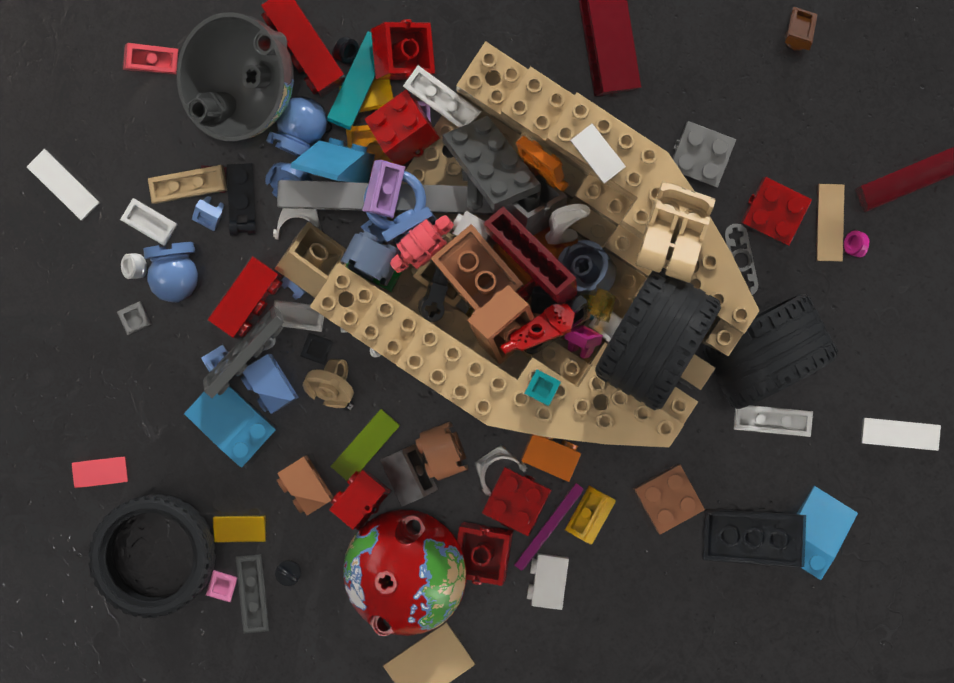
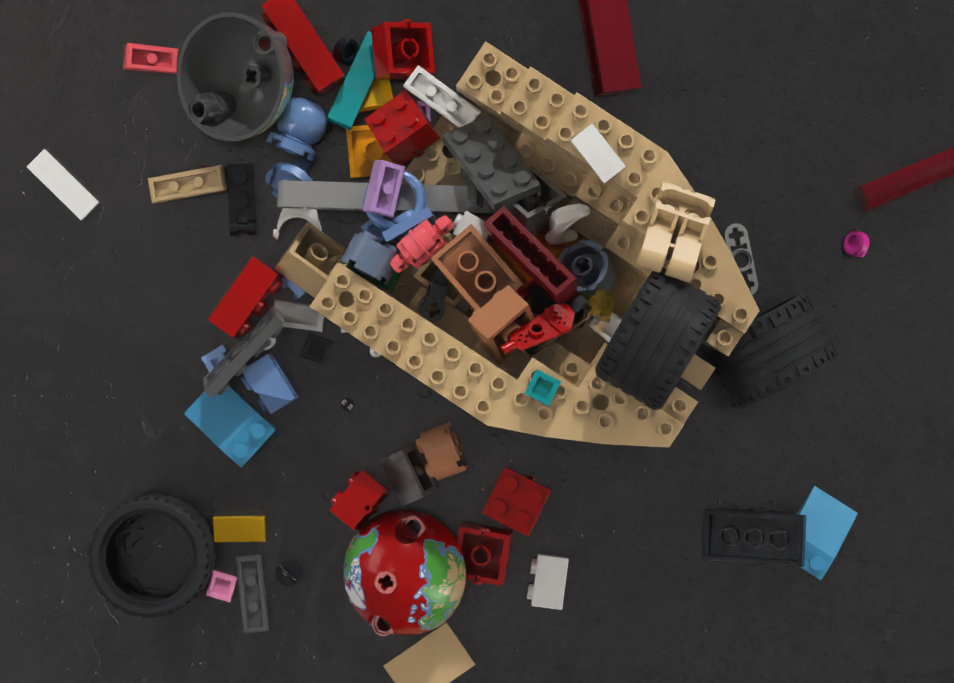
coral slope [72,456,128,488] -> none
light grey tile [117,301,152,335] -> none
white tile [120,198,178,246] -> none
white tile [121,253,147,279] -> none
medium blue tile [143,242,198,303] -> none
light blue tile [192,196,224,231] -> none
nougat slope [277,455,334,515] -> none
dark azure slope [290,137,375,183] -> none
tan tile [302,359,354,408] -> none
lime tile [331,409,400,481] -> none
white helmet [475,445,528,497] -> none
magenta tile [514,482,584,571] -> none
orange plate [516,136,569,191] -> none
orange brick [520,434,581,482] -> none
dark pink tile [564,325,603,359] -> none
yellow slope [565,485,616,544] -> none
nougat brick [633,463,705,534] -> none
light grey brick [672,121,736,188] -> none
white tile [733,405,813,437] -> none
red brick [741,177,812,246] -> none
reddish brown tile [785,7,818,51] -> none
tan tile [816,184,845,262] -> none
white tile [861,418,941,451] -> none

